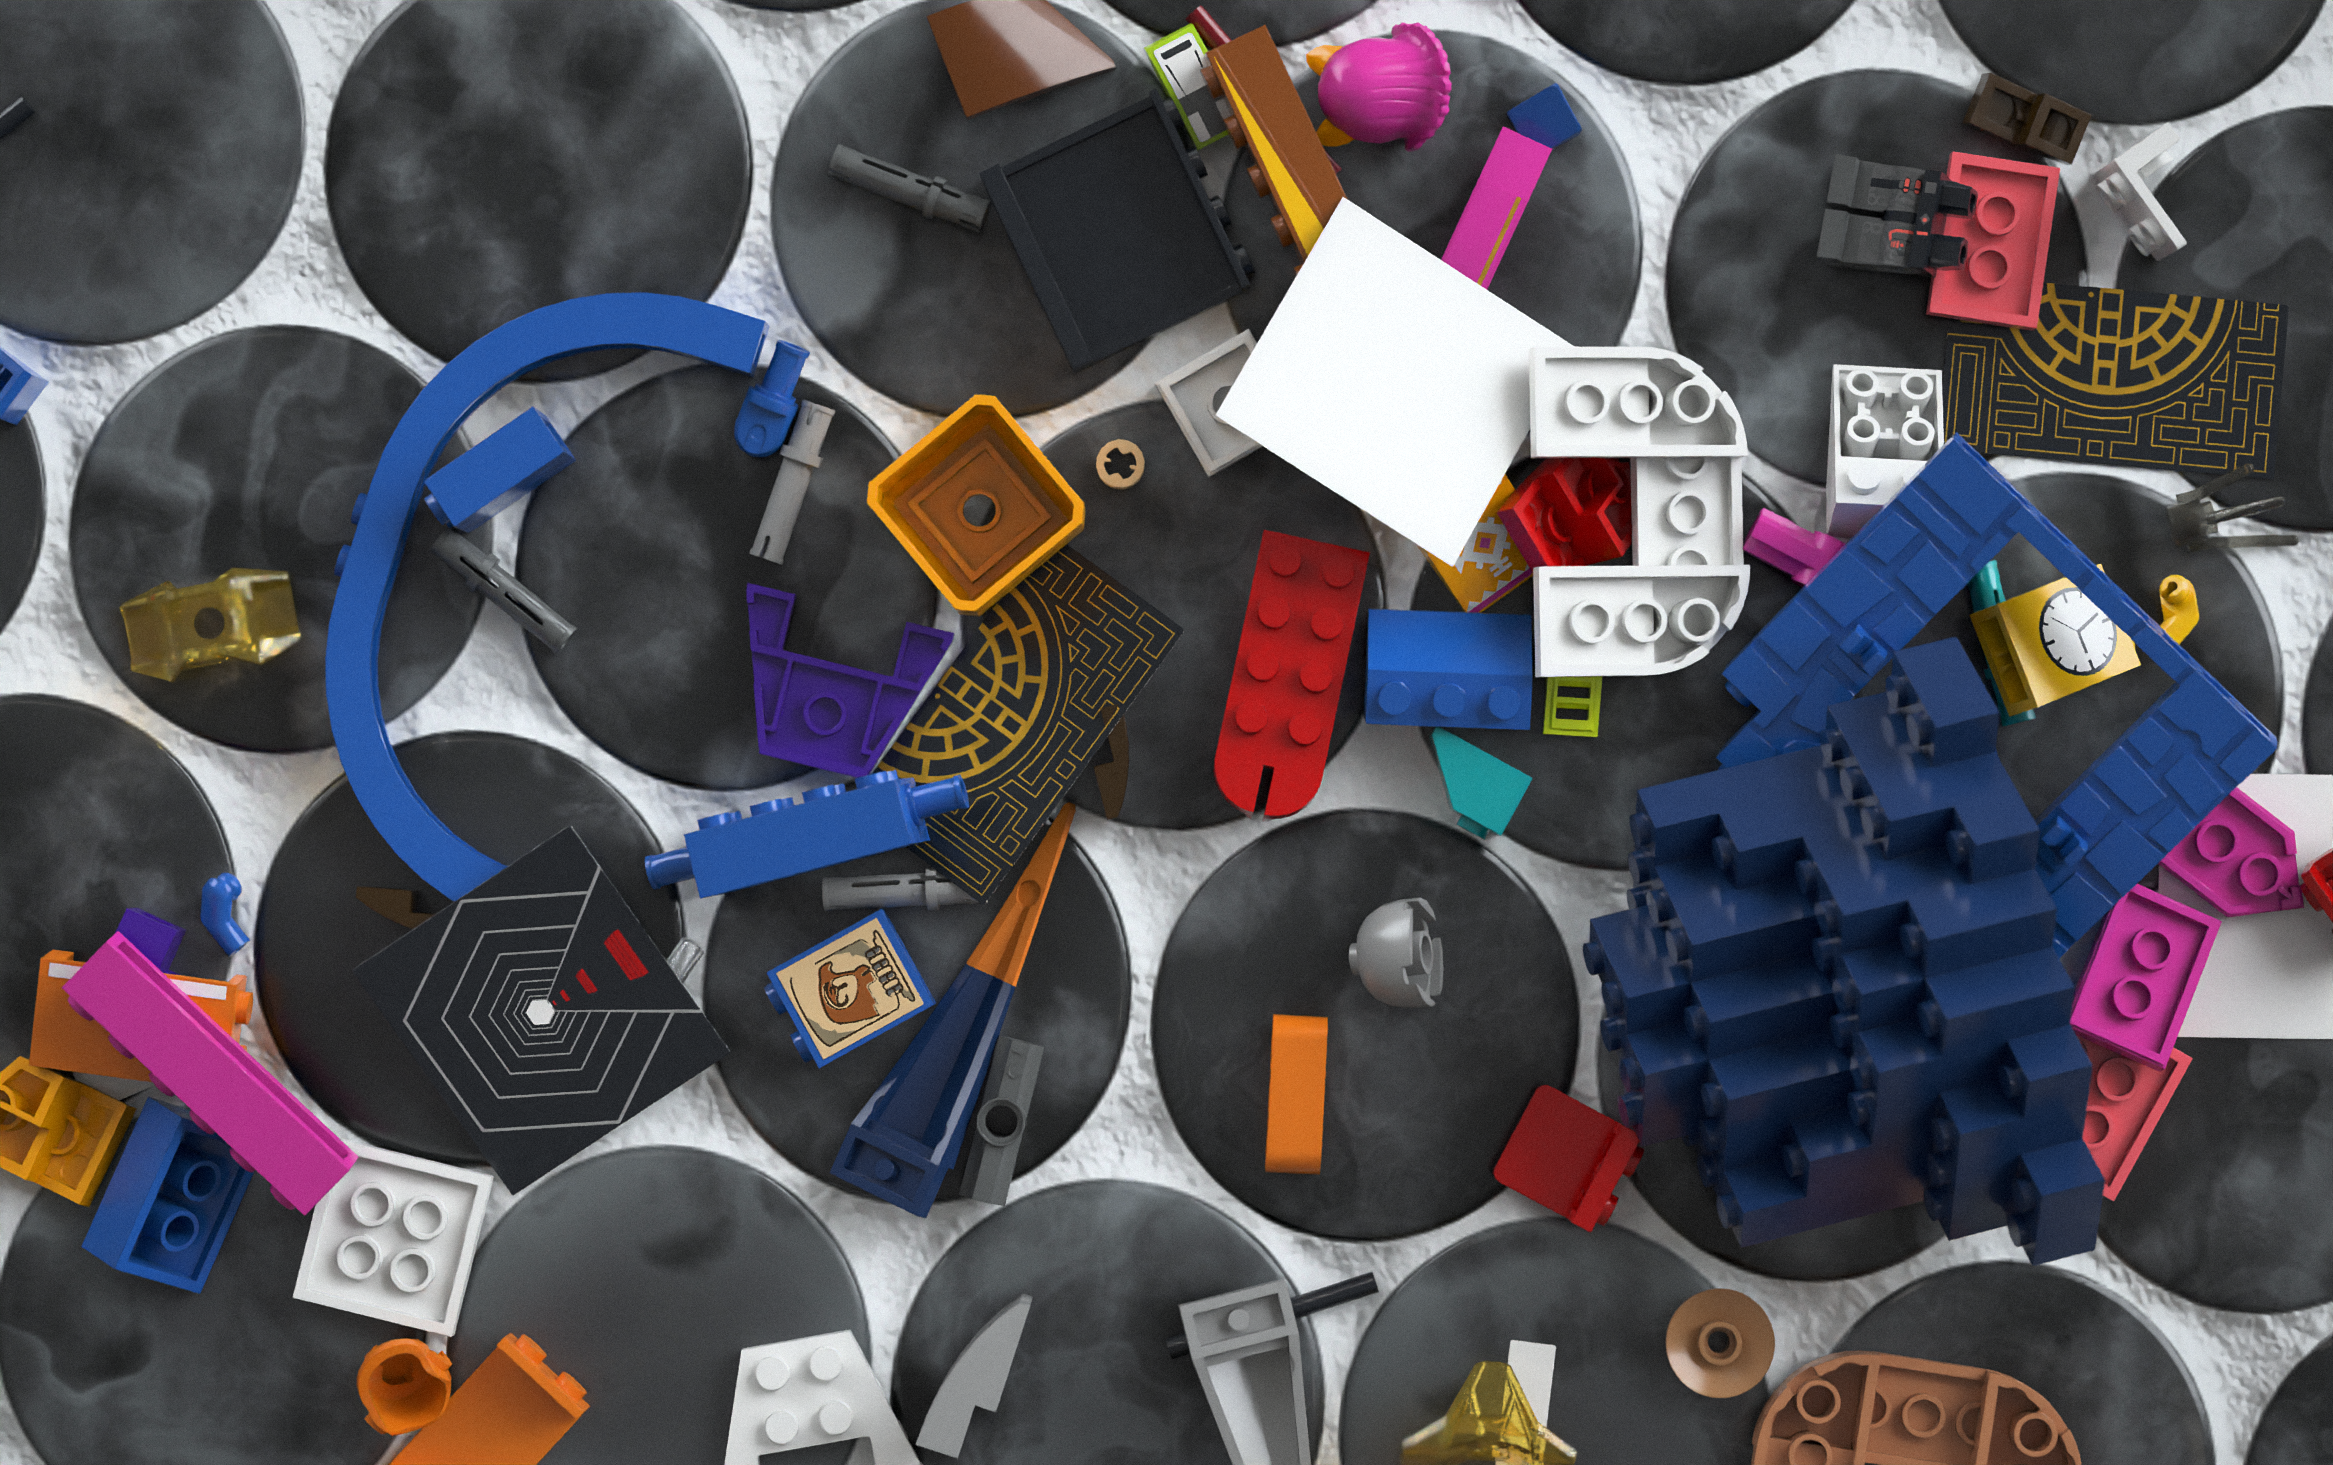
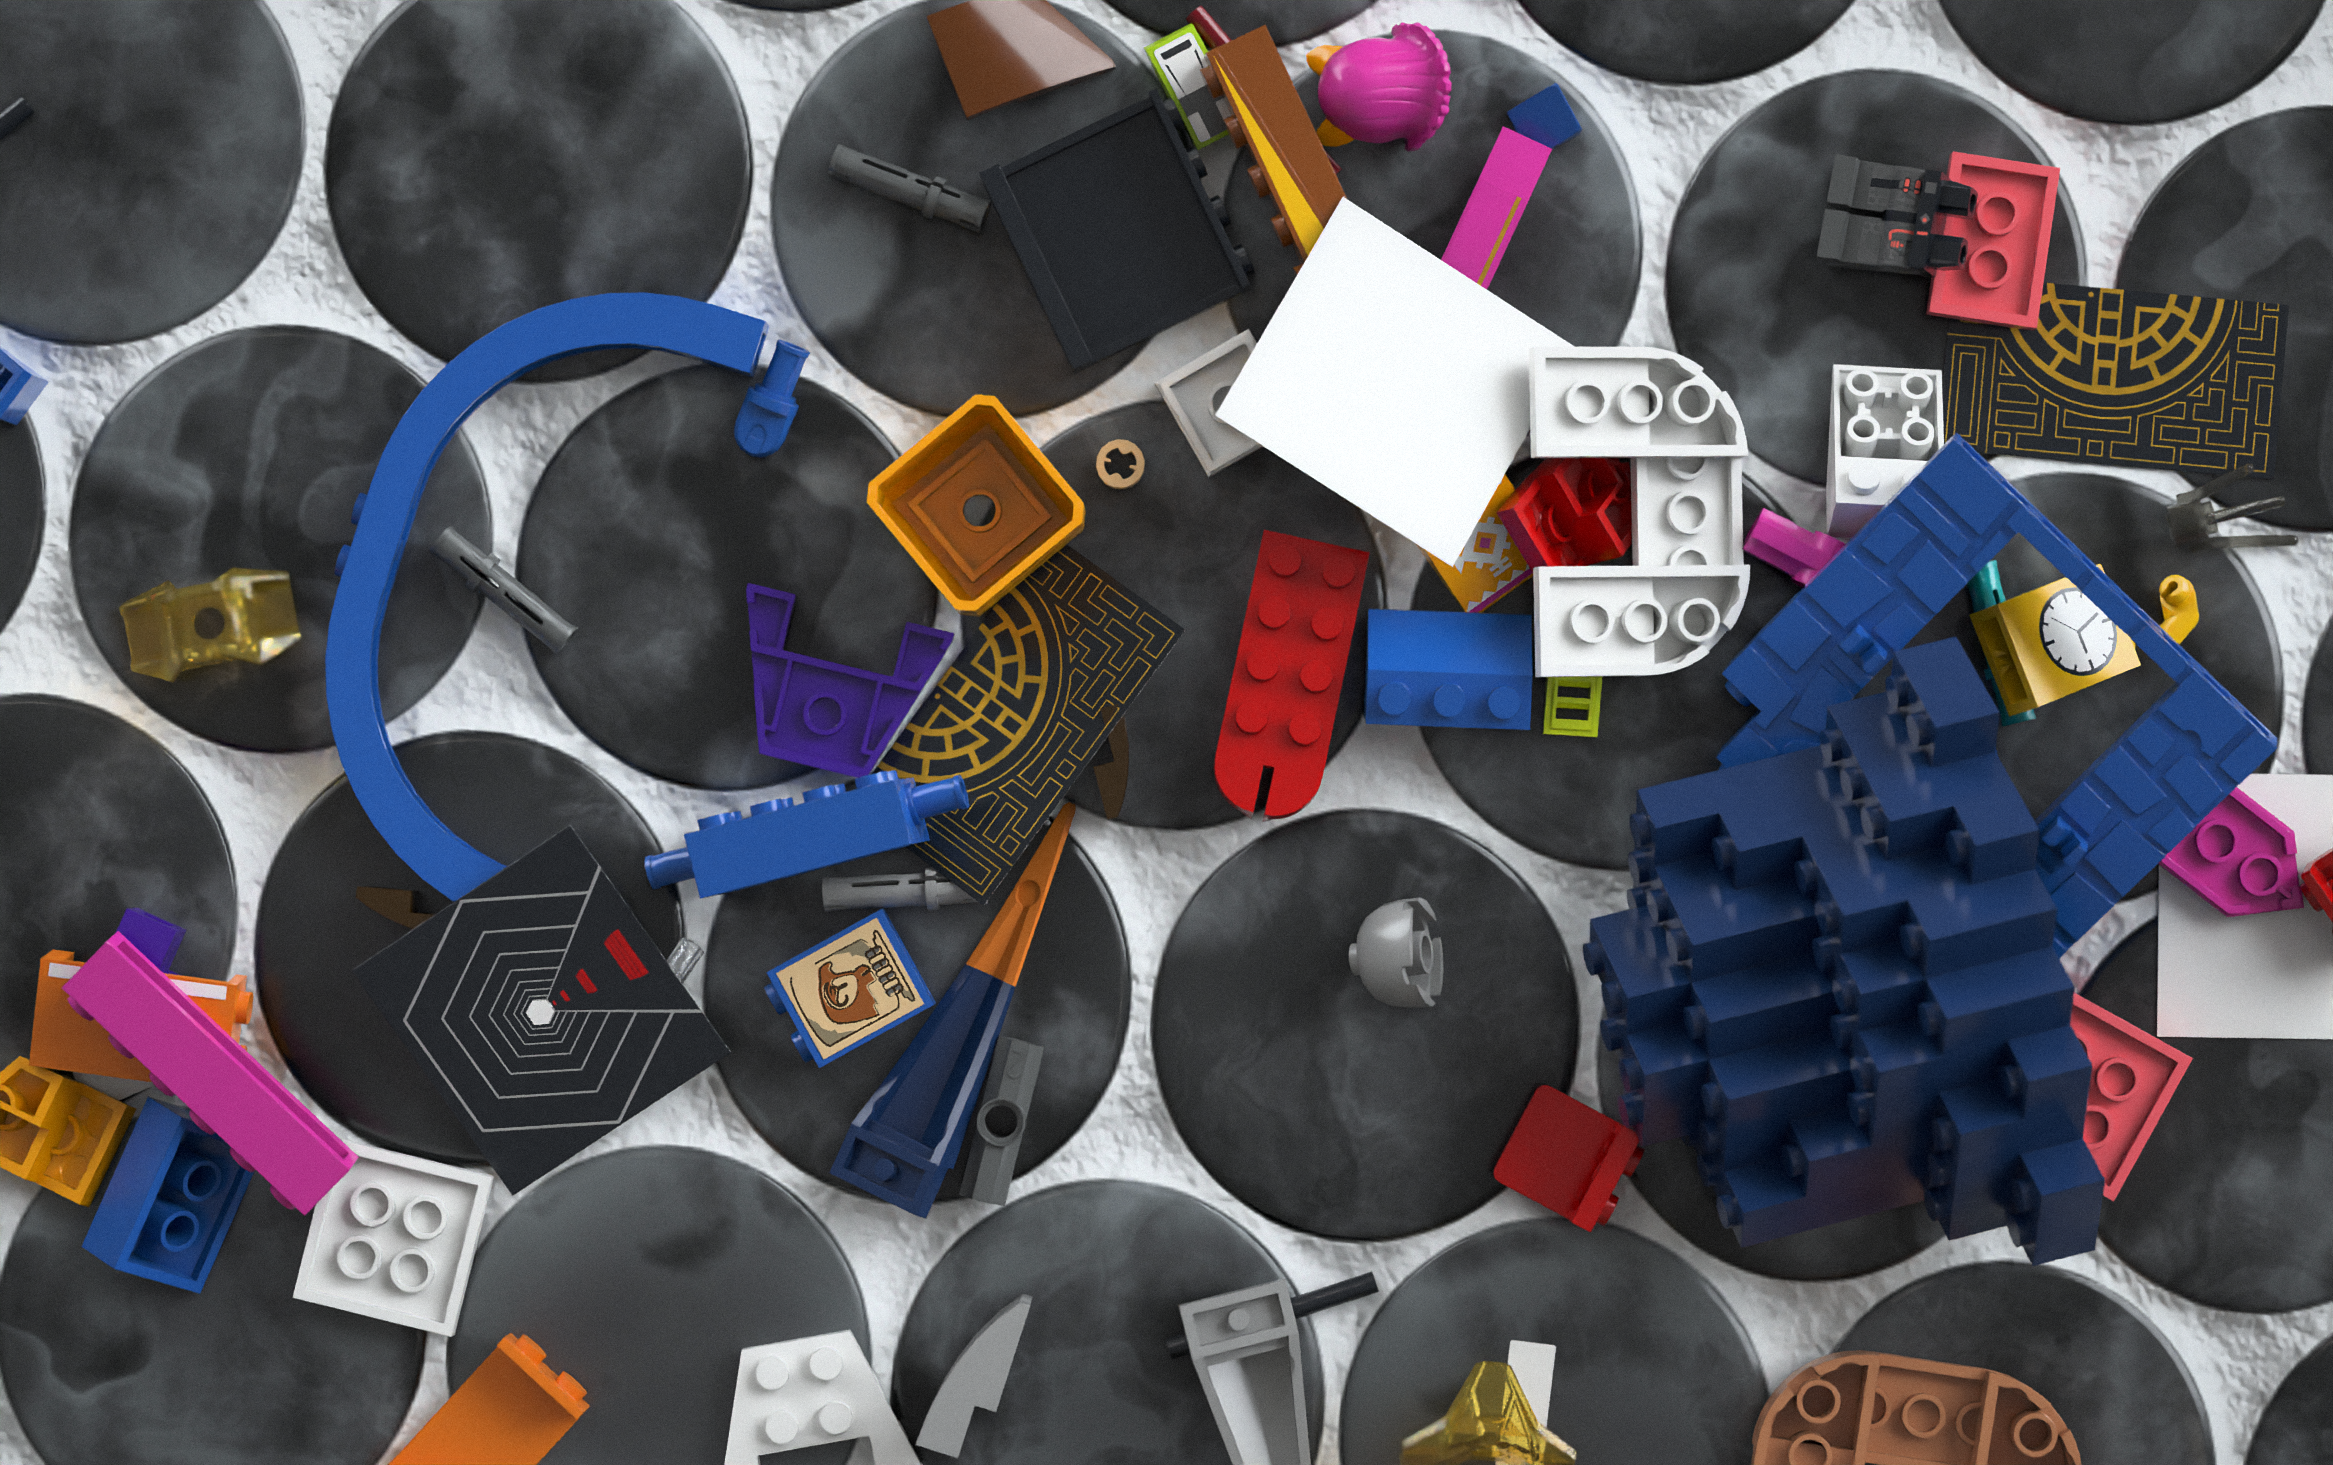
blue arm [200,873,251,957] -> none
orange cap [356,1338,452,1435] -> none
blue brick [424,407,576,533] -> none
light grey pin [749,399,835,565] -> none
orange beam [1265,1014,1328,1175] -> none
teal slope [1429,727,1533,840] -> none
medium nougat dish [1665,1288,1775,1398] -> none
dark brown slope [1962,73,2092,165] -> none
dark pink tile [2070,884,2222,1072] -> none
white bracket [2094,122,2187,261] -> none

